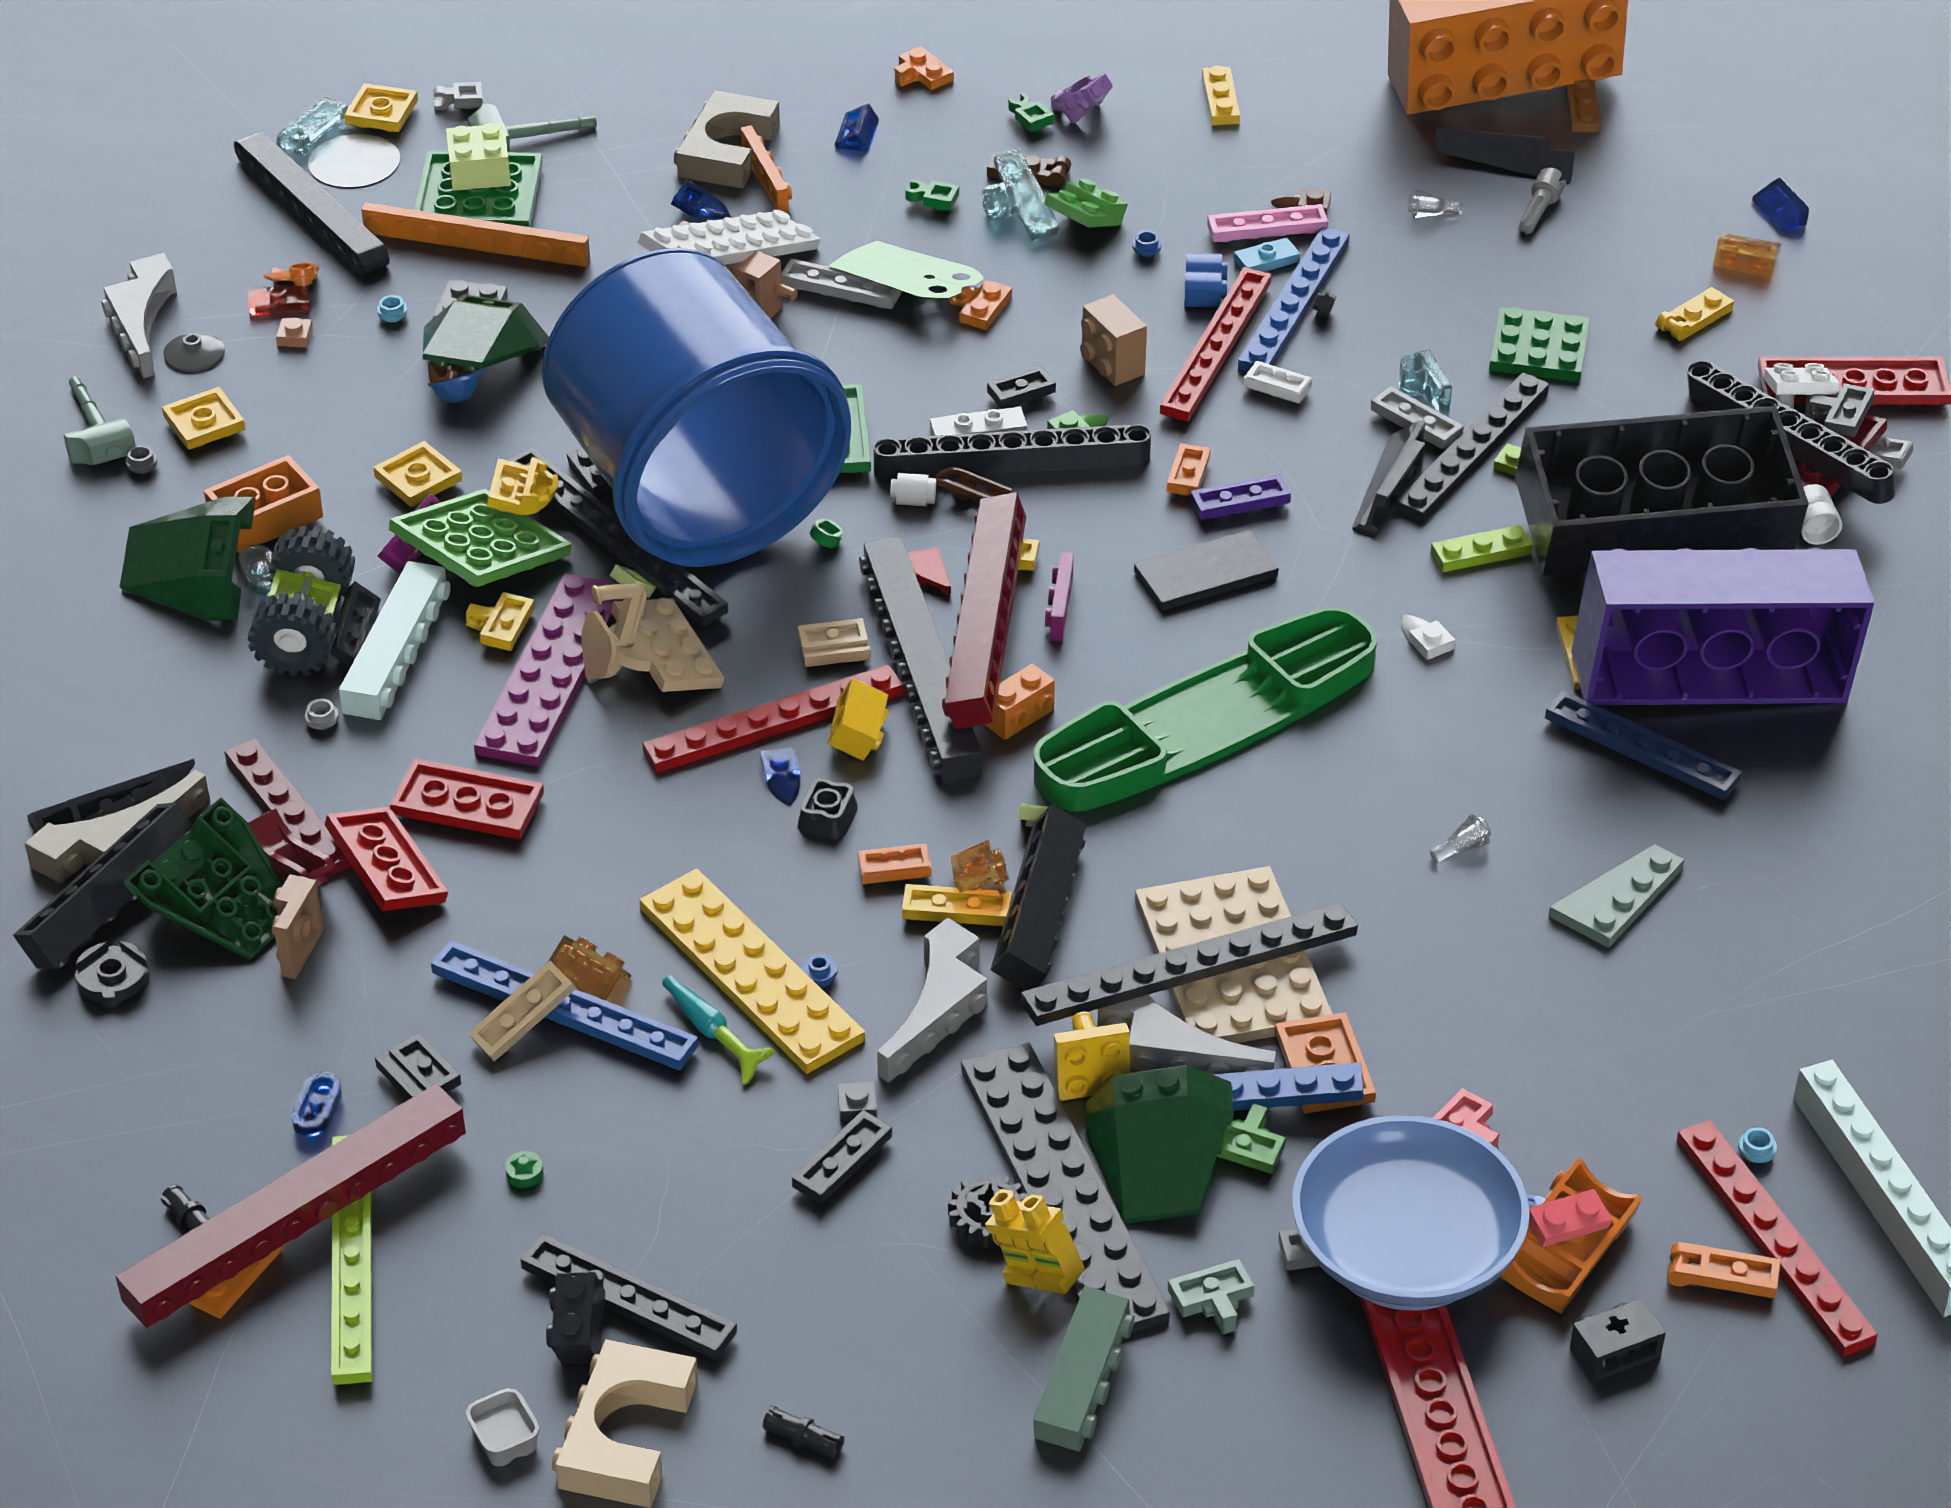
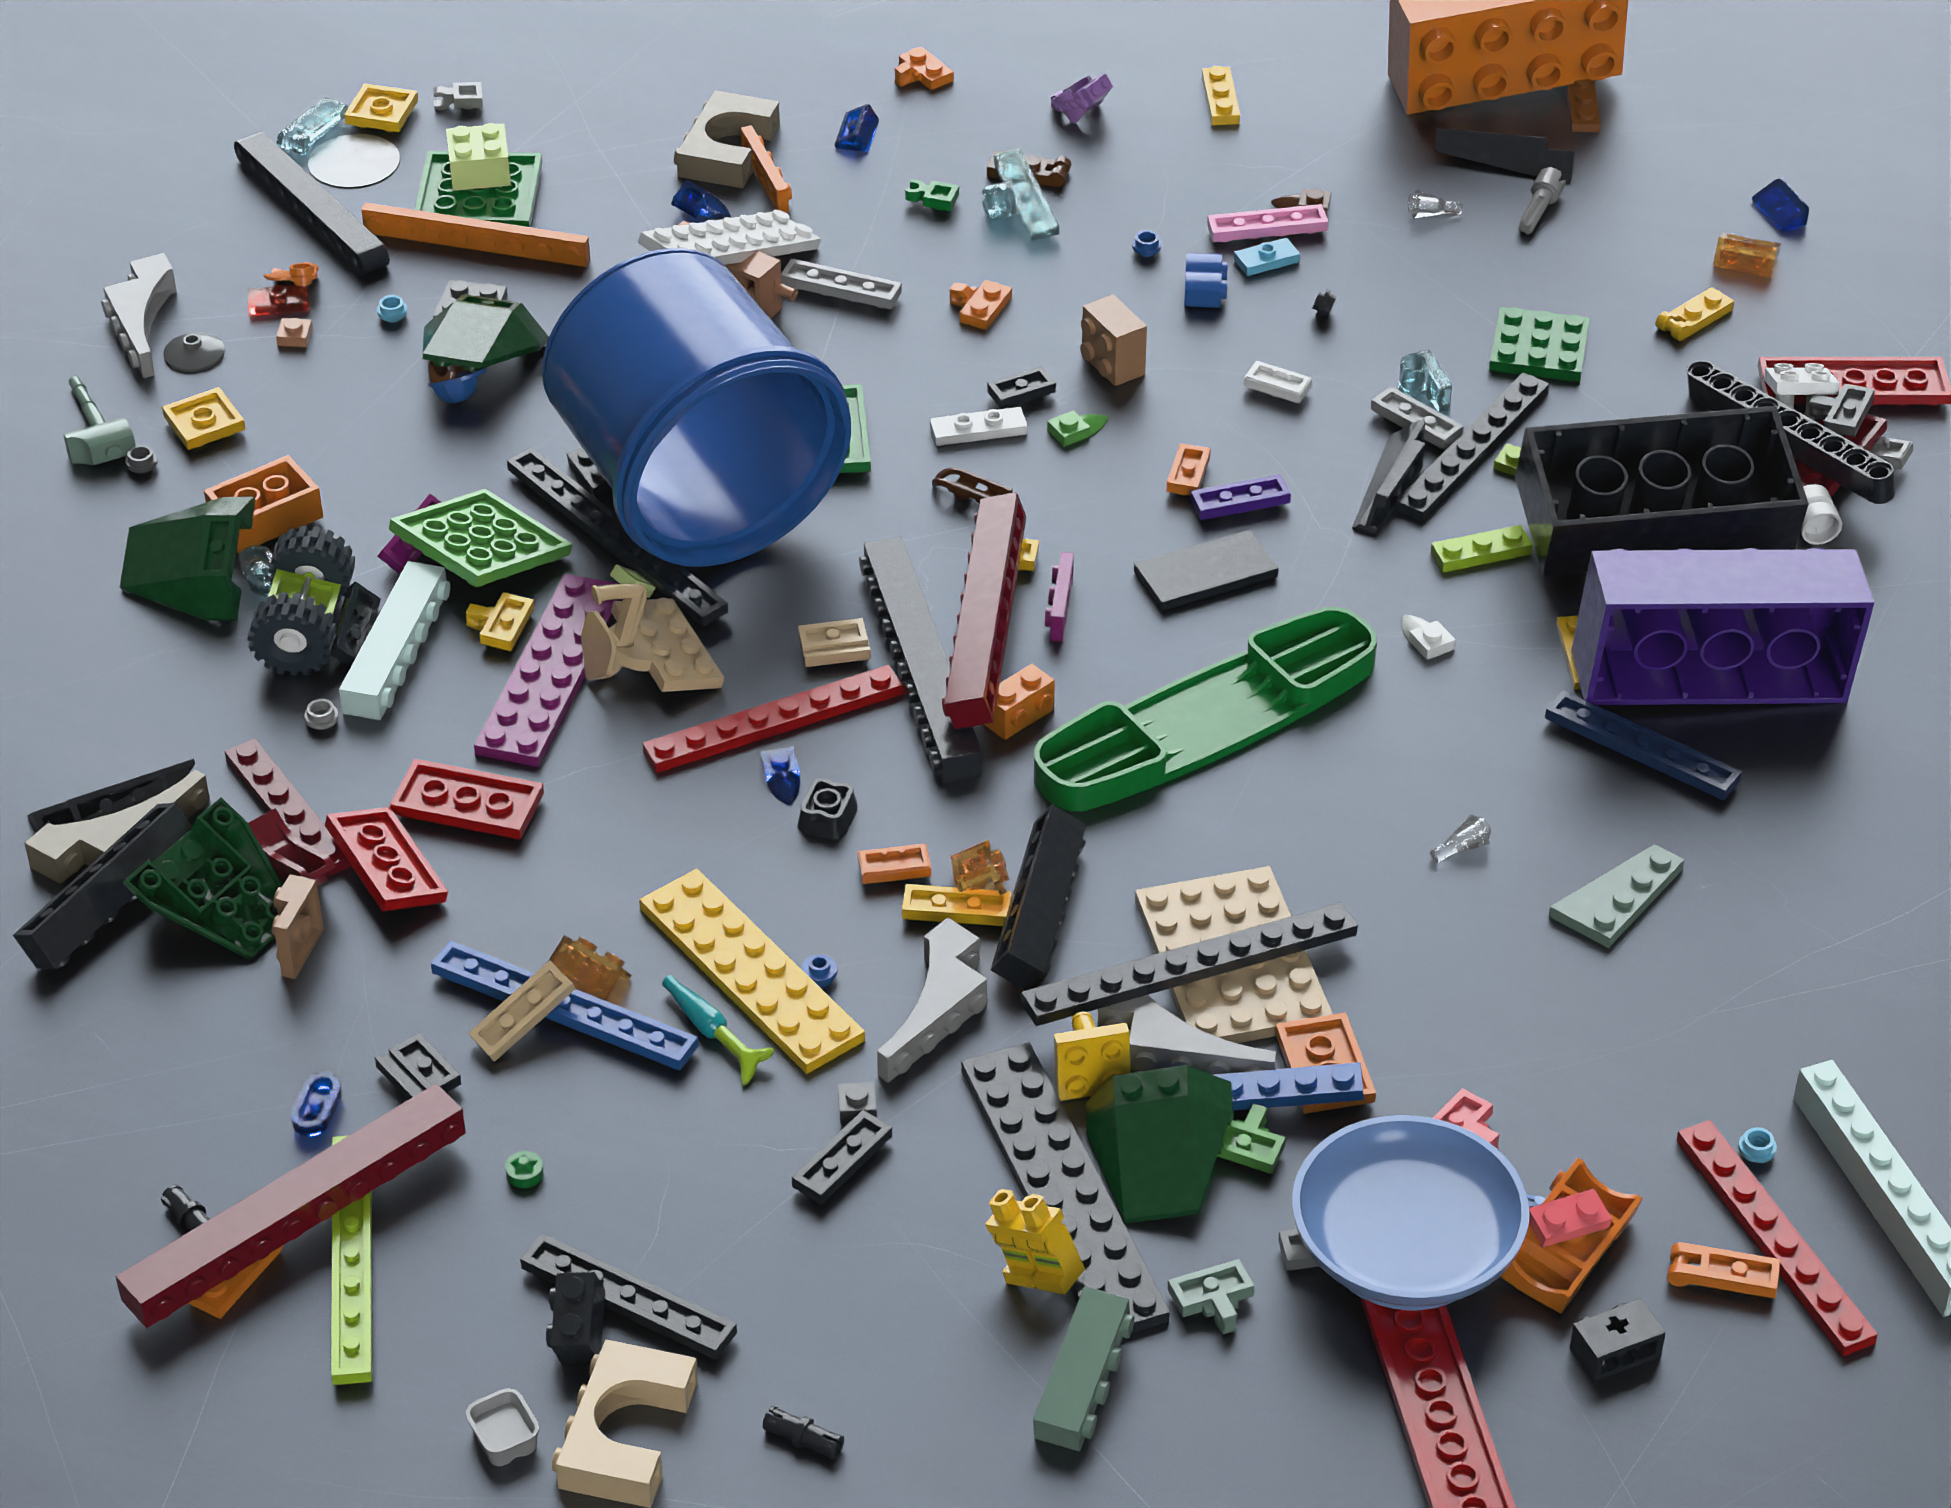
black plate [75,941,150,1008] -> none
yellow plate [373,441,462,507] -> none
sand green piece [468,103,597,152] -> none
yellow slope [486,457,559,515] -> none
green tile [809,519,843,548] -> none
yellow brick [827,678,889,761] -> none
piece [828,241,984,298] -> none
black beam [873,424,1151,480] -> none
white brick [890,473,936,506] -> none
tile [907,548,951,595] -> none
gear [948,1173,1029,1248] -> none
green plate [1008,93,1054,132] -> none
yellowish green plate [1018,803,1048,827] -> none
bright green plate [1043,179,1128,227] -> none
plate [1159,267,1272,422] -> none
plate [1238,227,1350,372] -> none

